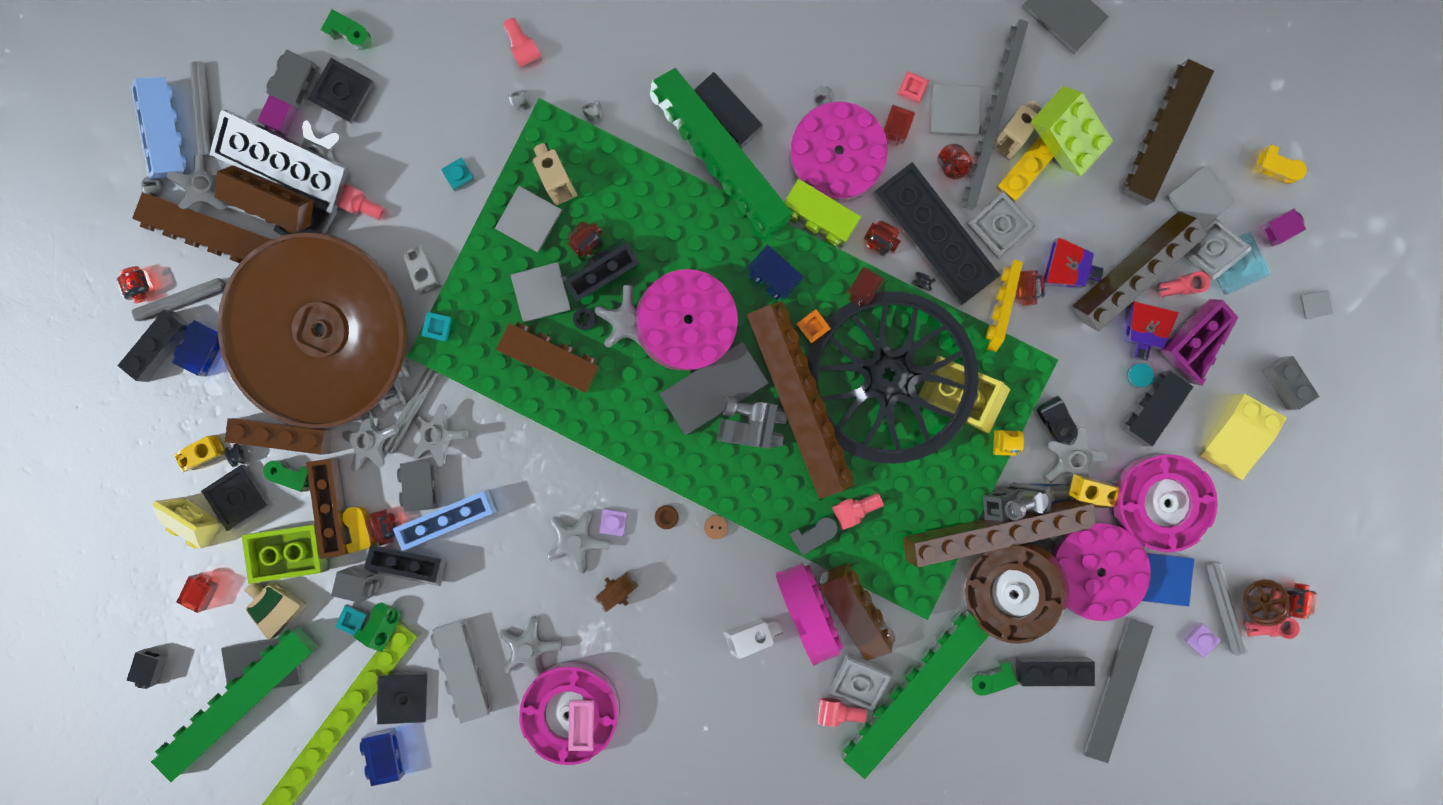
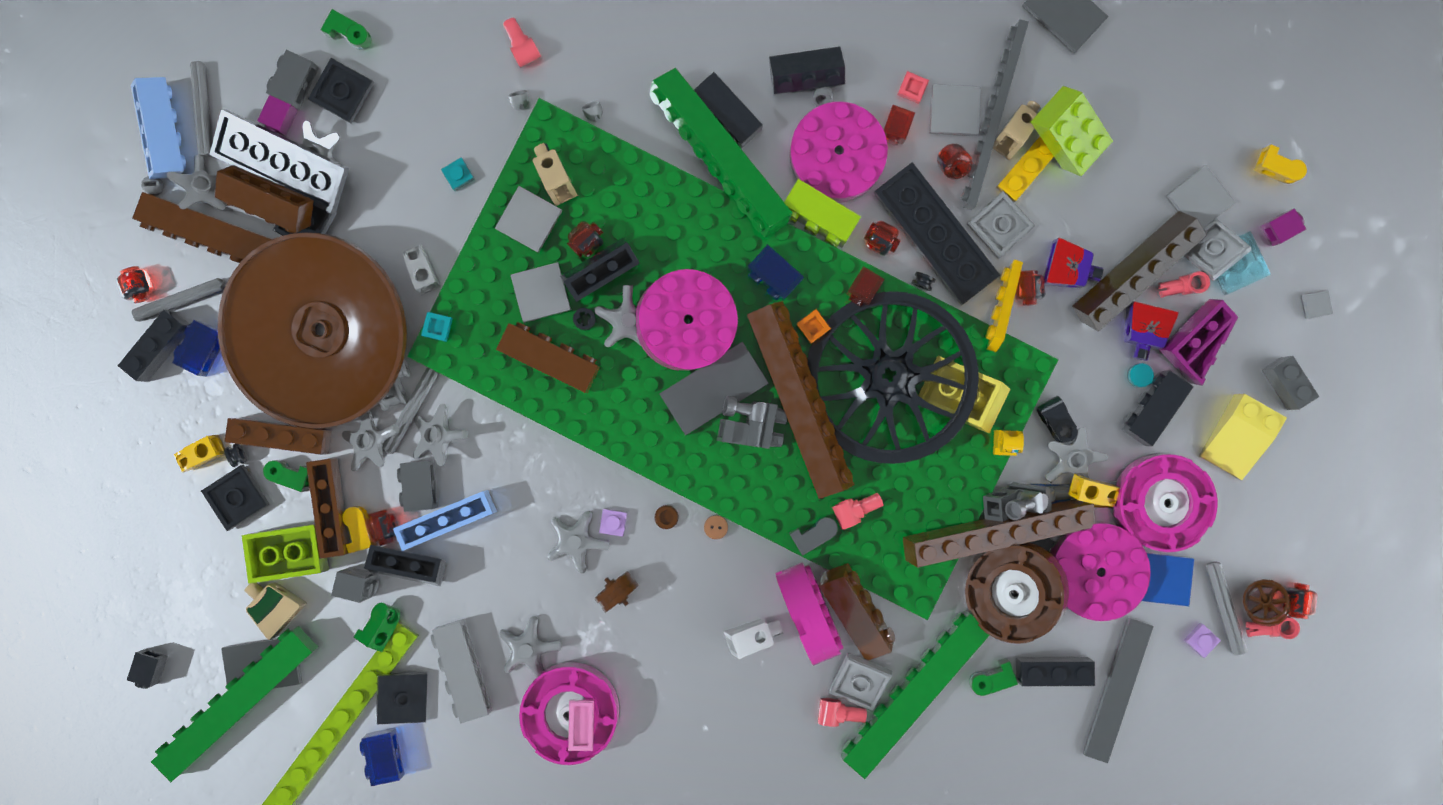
light yellow slope [152,497,222,549] -> none
clear red brick [176,573,219,613] -> none
teal plate [335,604,369,636] -> none
coral pin [338,184,385,220] -> none
dark brown brick [1121,59,1214,205] -> none
none -> black brick [769,46,845,94]

